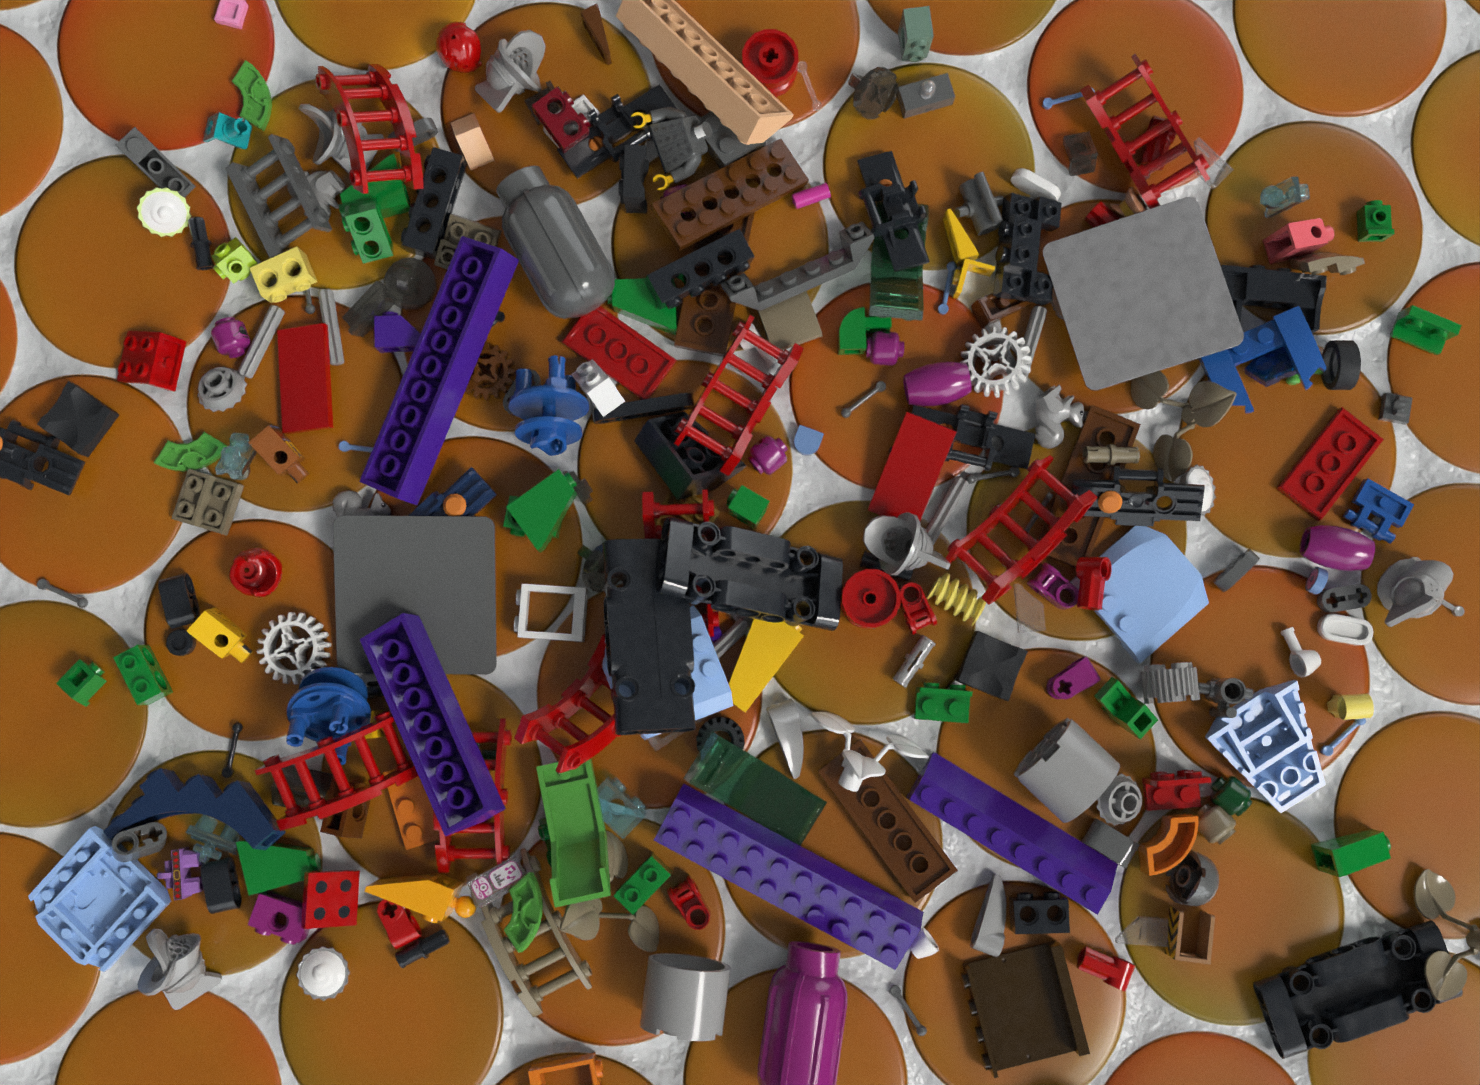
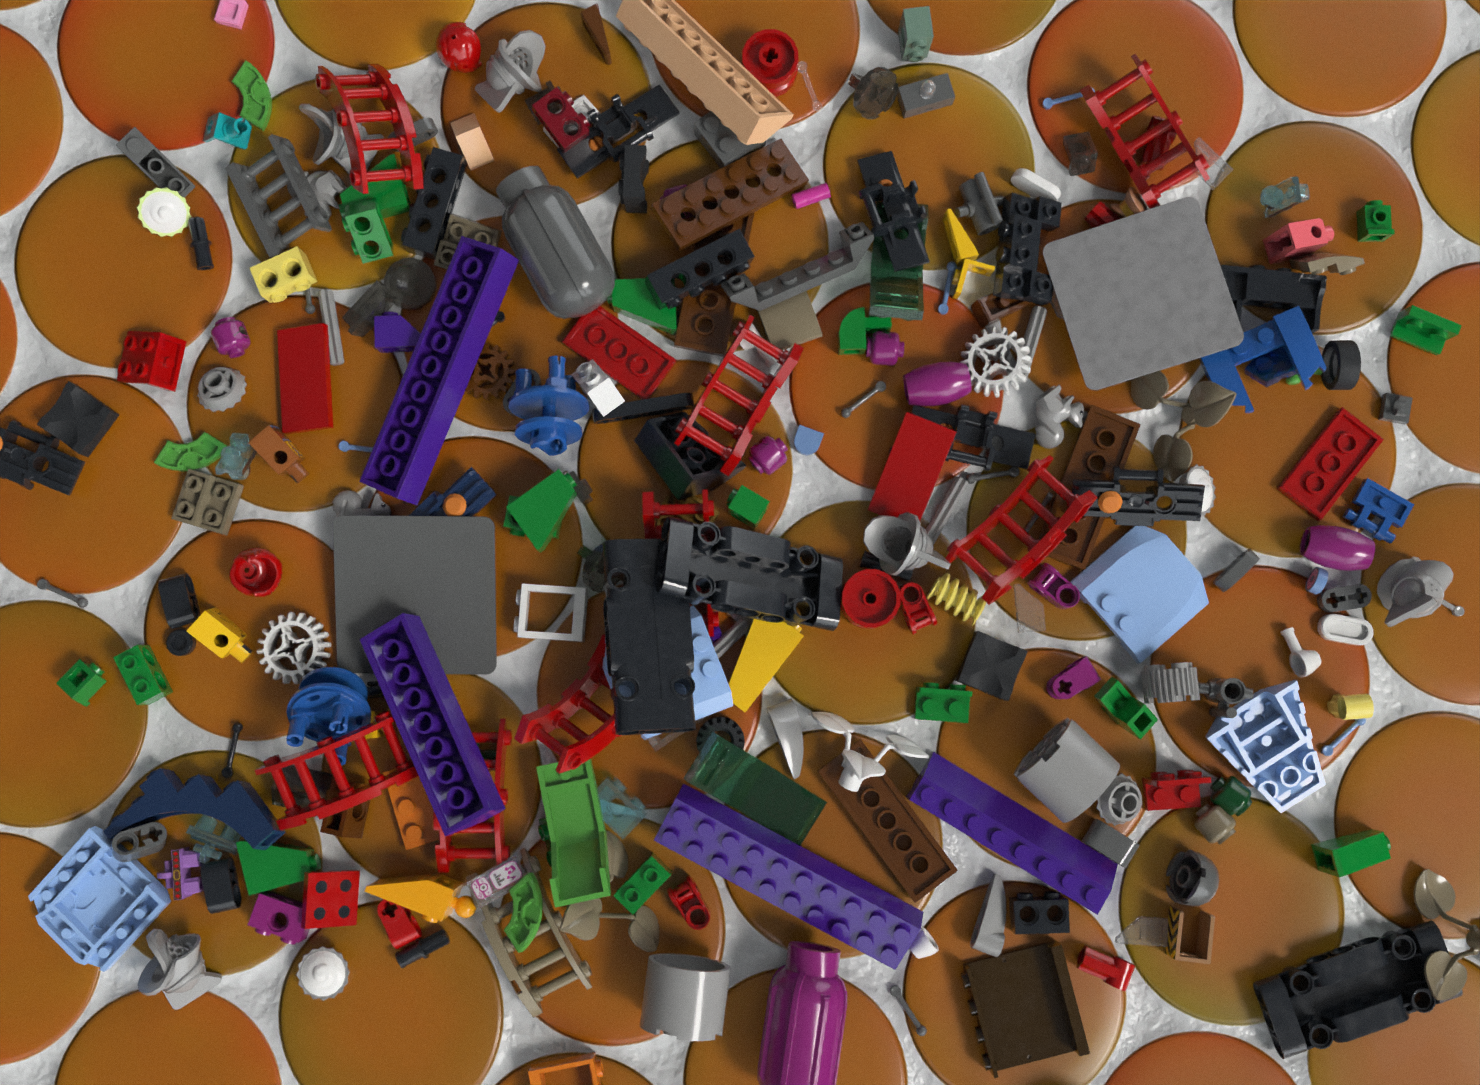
lime brick [211,237,258,284] -> none
light grey axle [238,305,285,378] -> none
dark grey torso [631,107,712,192] -> none
light grey pin [892,635,936,688] -> none
red piece [1076,557,1112,611] -> none
dark tan pin [1082,444,1140,465] -> none
orange brick [1138,813,1198,876] -> none

